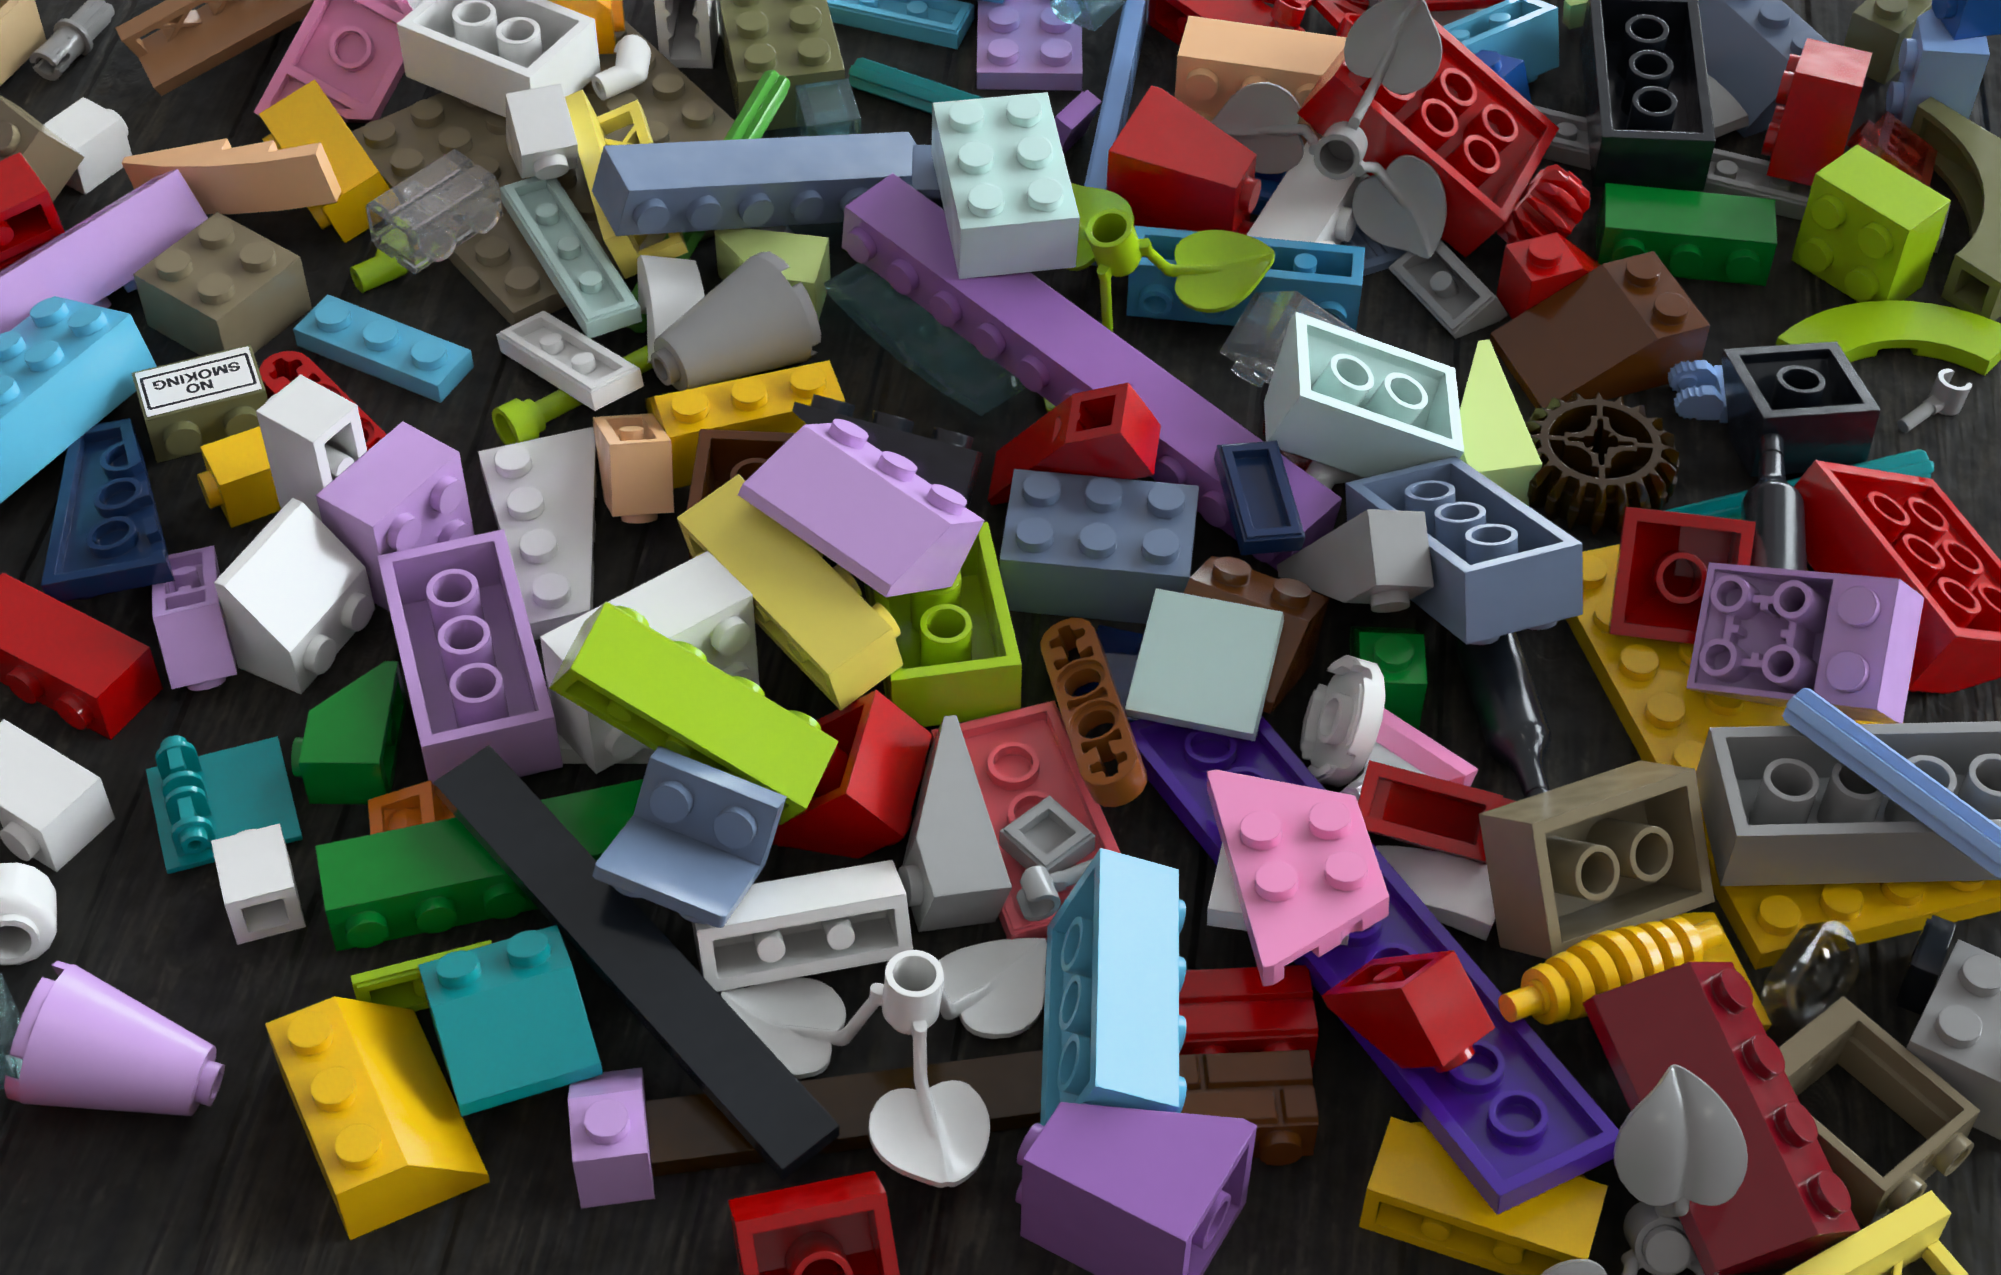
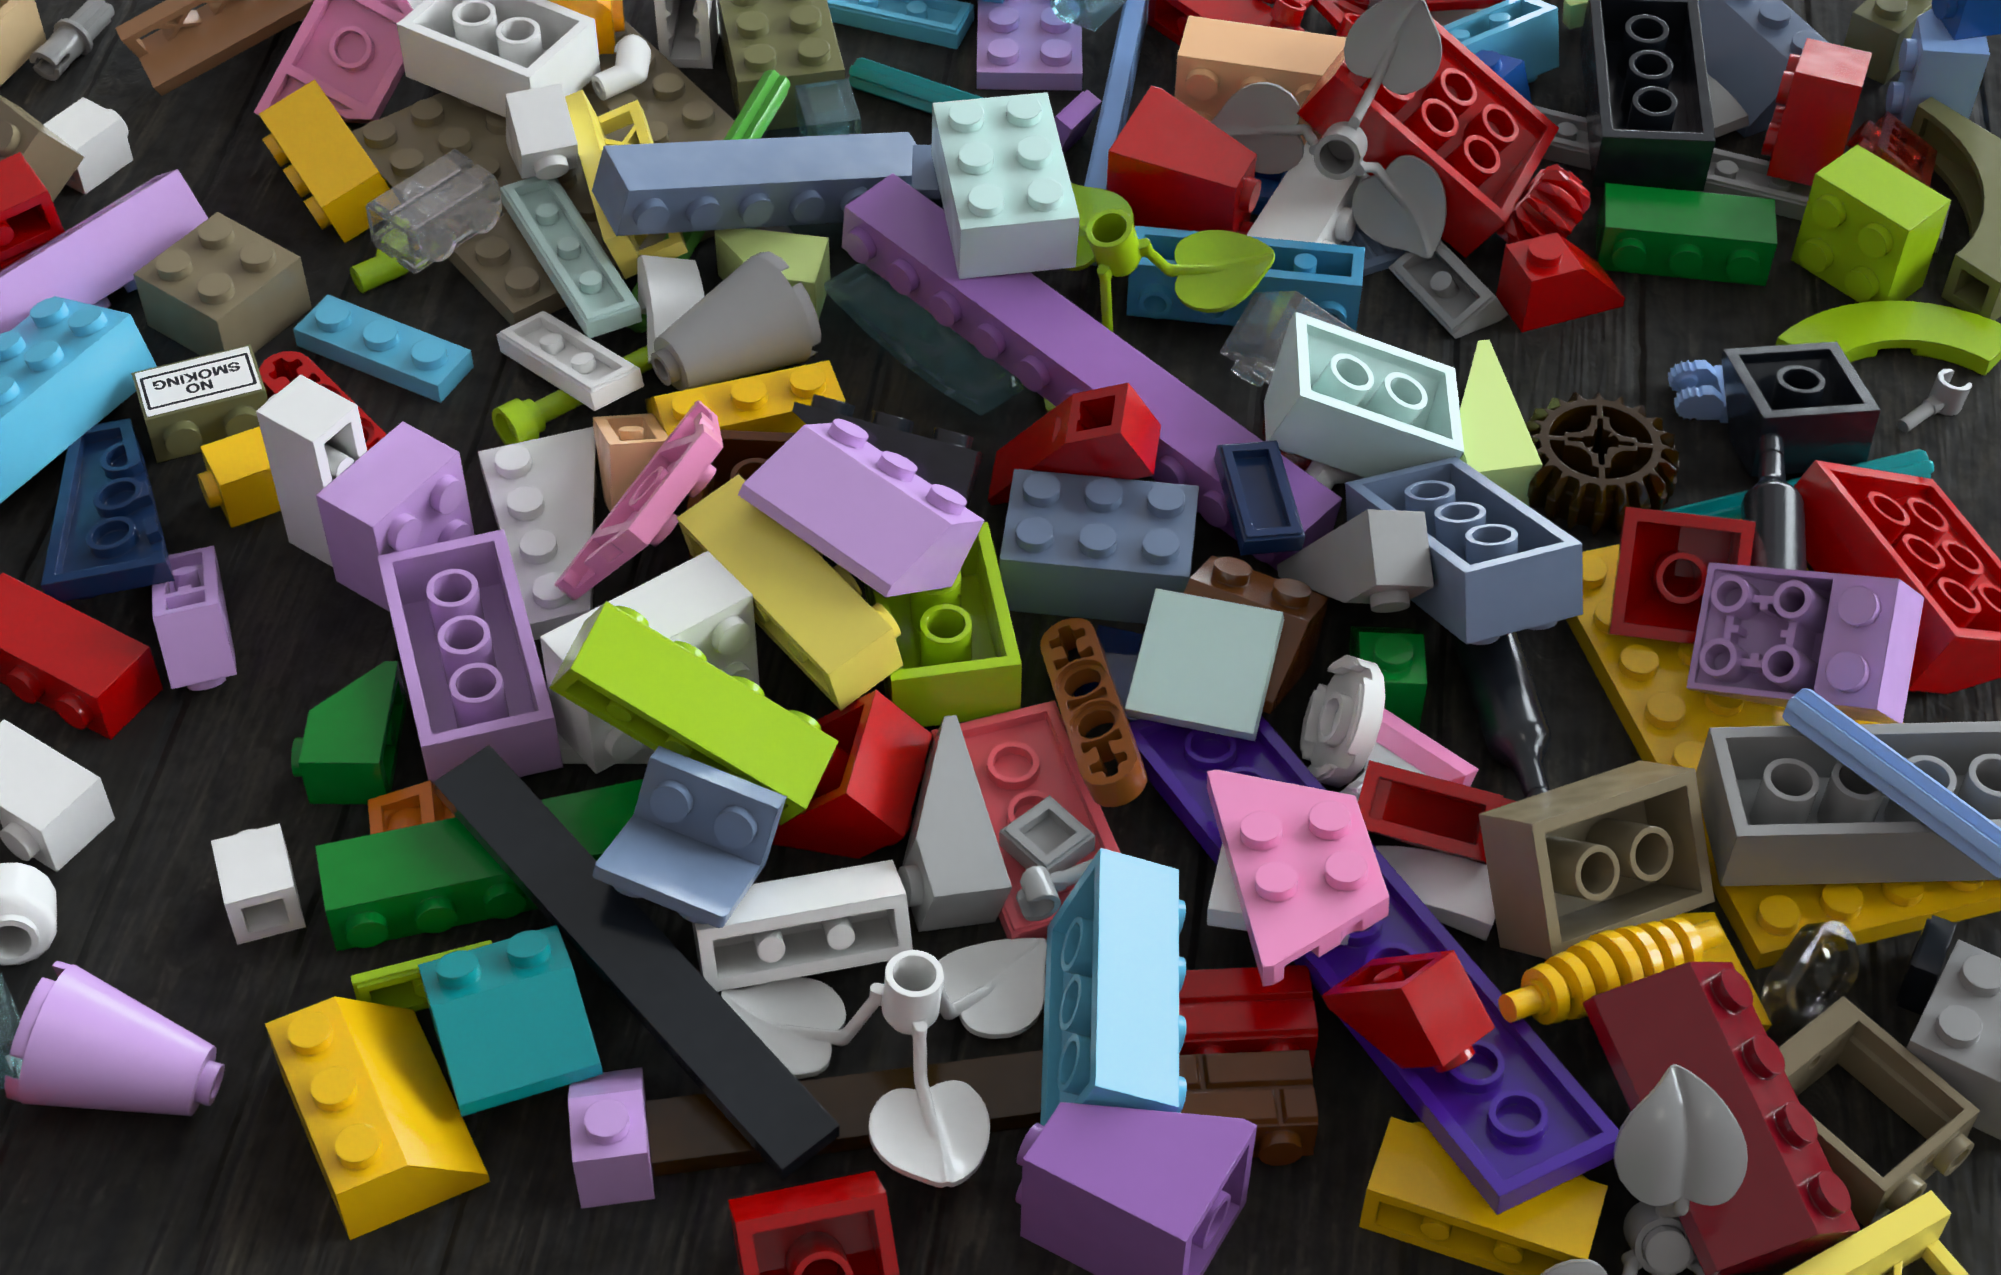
light nougat slope [122,138,342,214] -> none
teal hinge [146,735,303,874] -> none
white slope [214,498,375,694] -> none
reddish brown slope [1490,251,1710,408] -> none
none -> bright pink wing [554,400,723,601]

